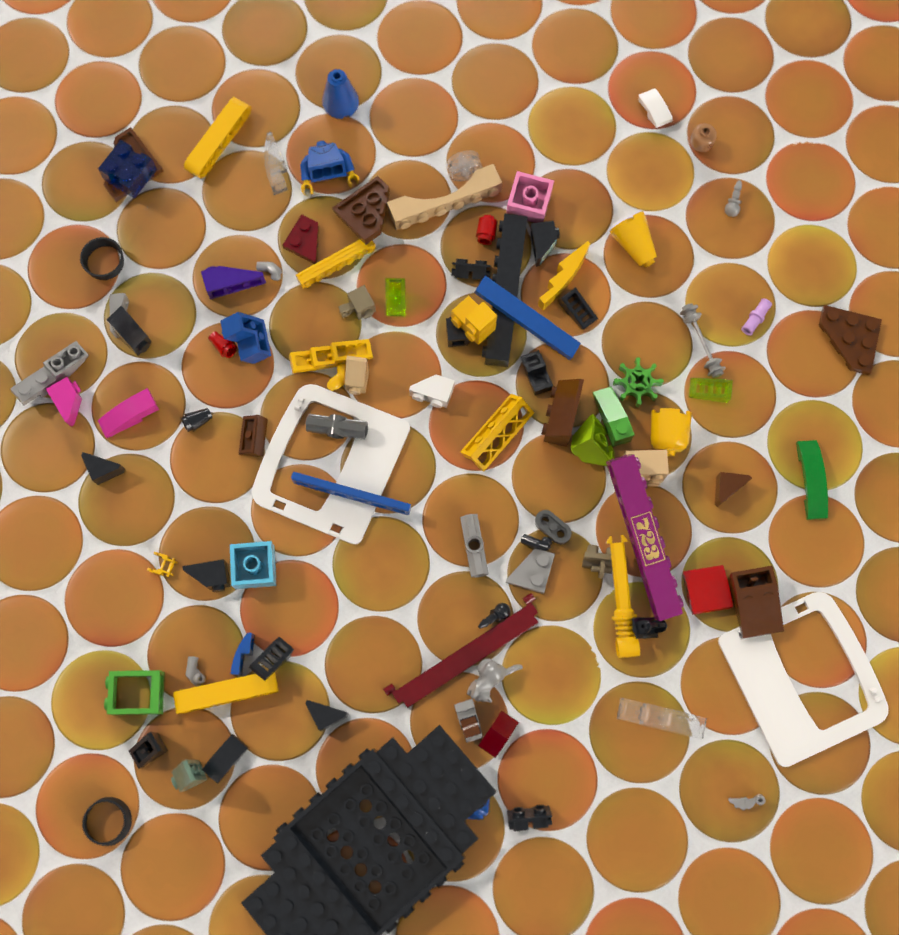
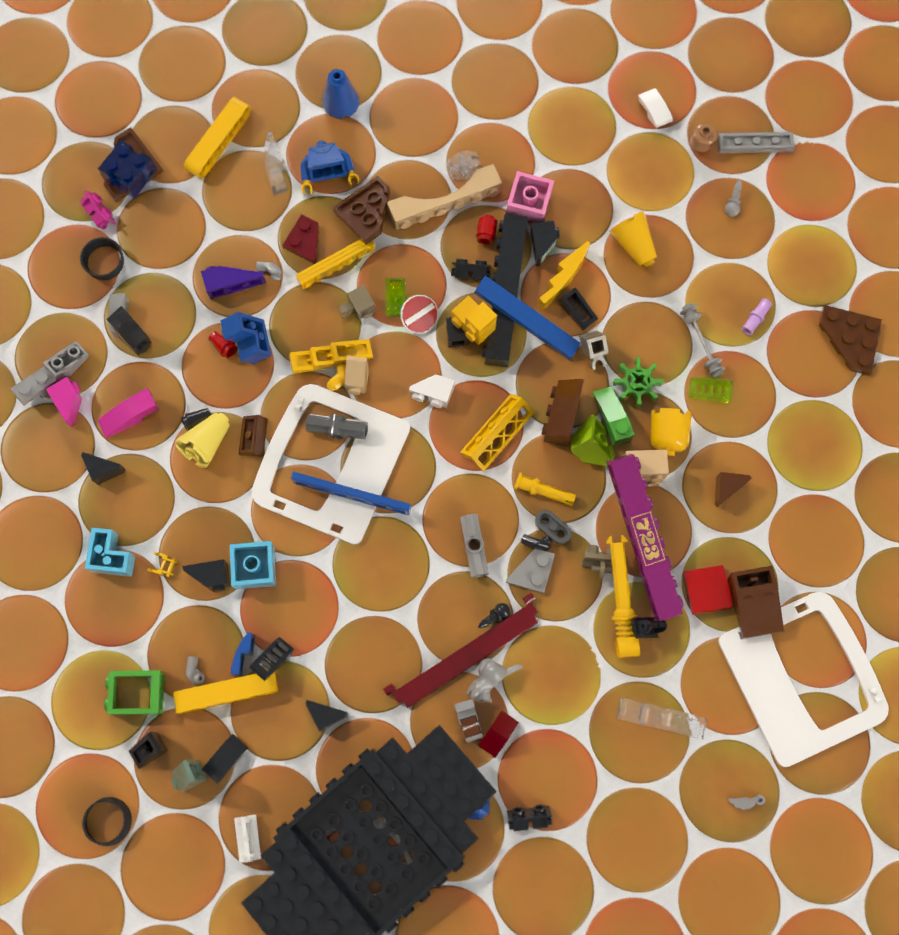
black slope [521,350,553,396] -> none
green slope [796,440,828,520] -> none
none -> dark pink hinge [81,191,116,230]
none -> medium azure brick [84,528,135,577]
none -> light yellow cone [175,413,230,468]
none -> white hinge [234,814,261,863]
none -> piece [400,295,438,334]
none -> yellow pin [514,472,576,507]
none -> dark tan brick [579,331,609,370]
none -> light grey tile [717,132,795,153]

